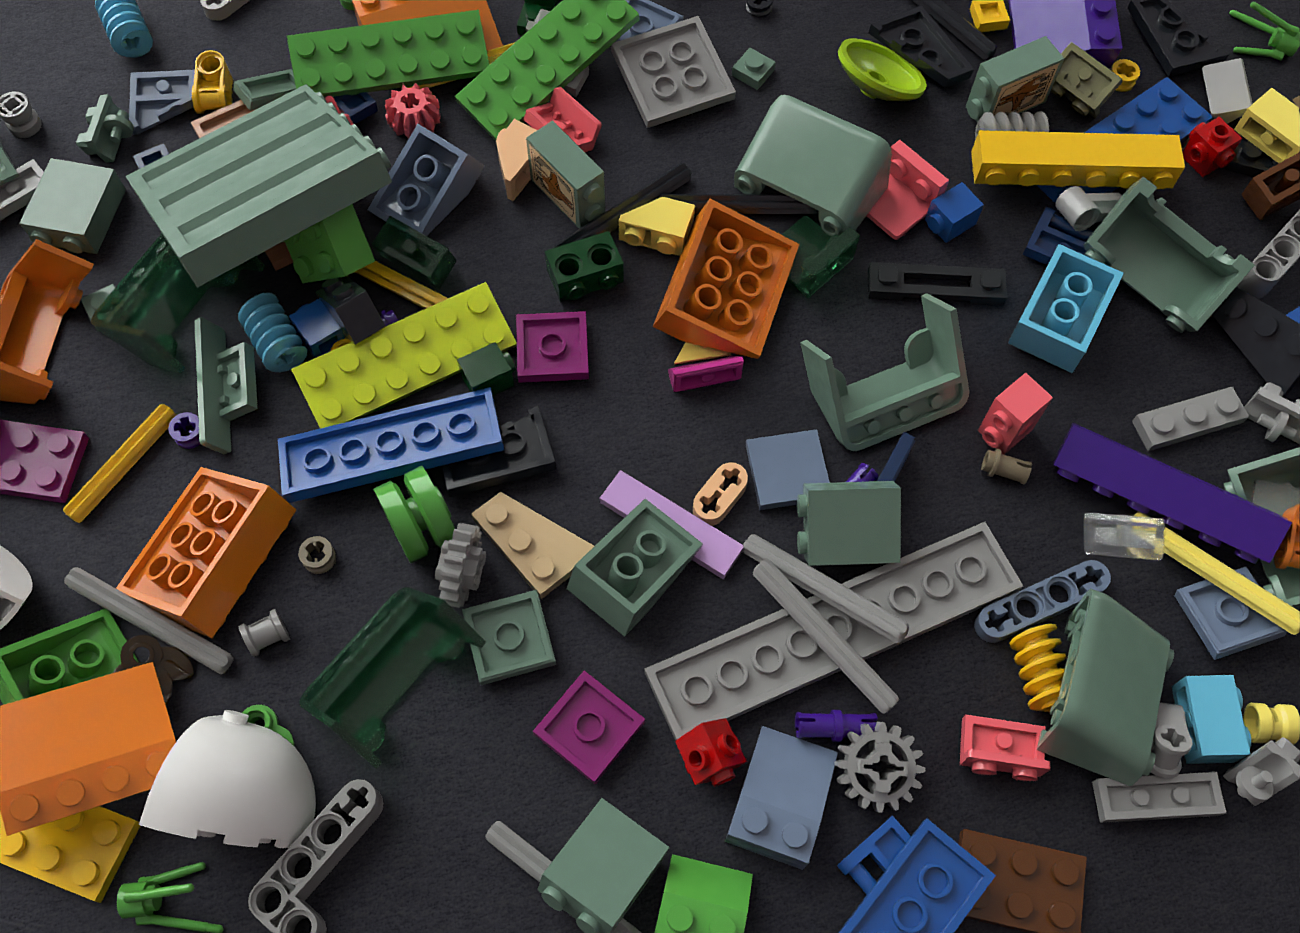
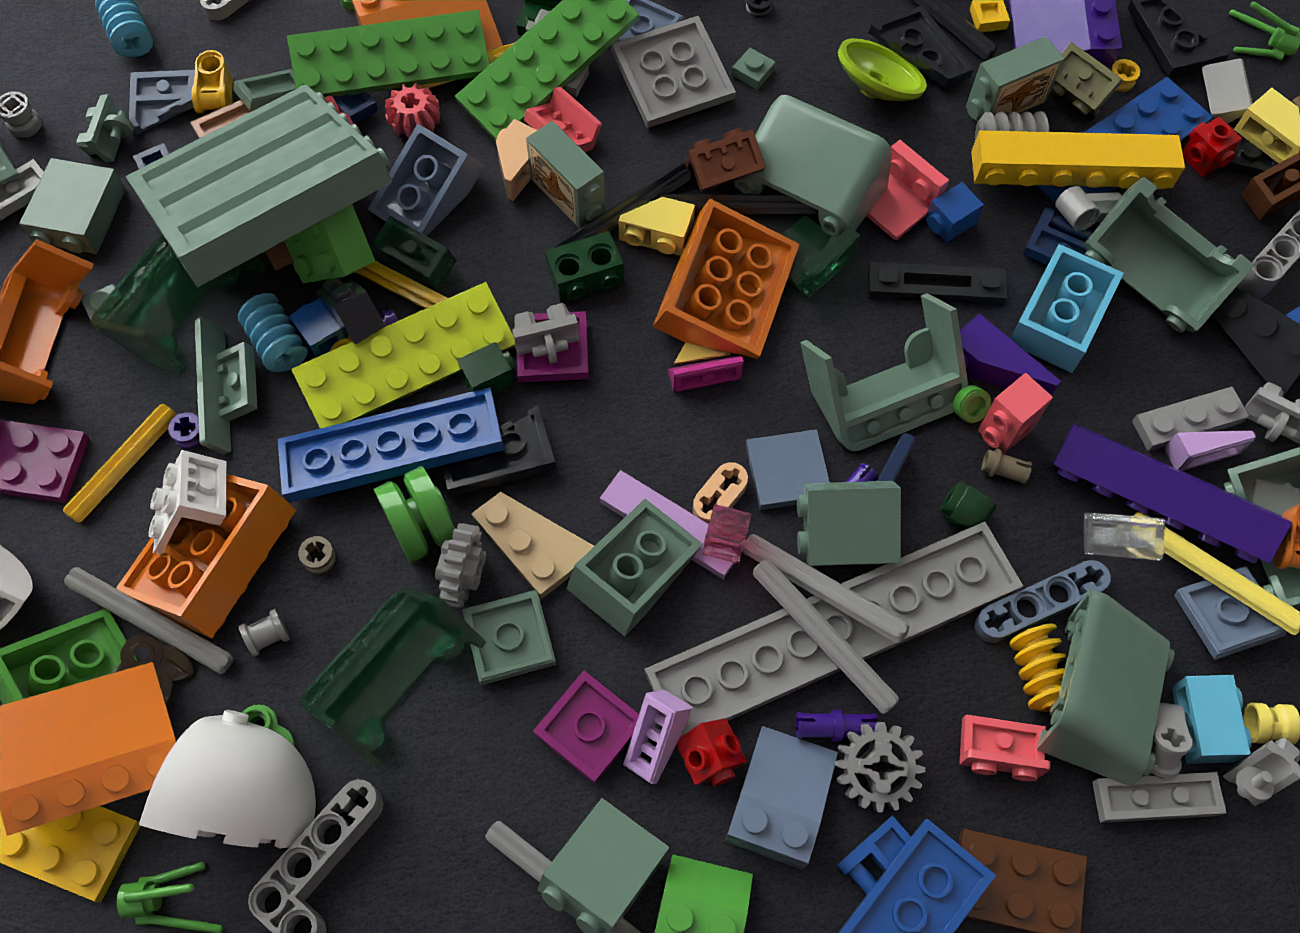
none -> white bracket [149,450,226,554]
none -> light grey hips [512,303,579,364]
none -> lavender slope [623,690,692,784]
none -> copper bracket [685,128,766,192]
none -> clear pink brick [703,504,751,564]
none -> dark green piece [940,481,997,528]
none -> bright green tile [953,385,991,423]
none -> dark purple slope [960,313,1061,396]
none -> lavender slope [1165,431,1256,471]

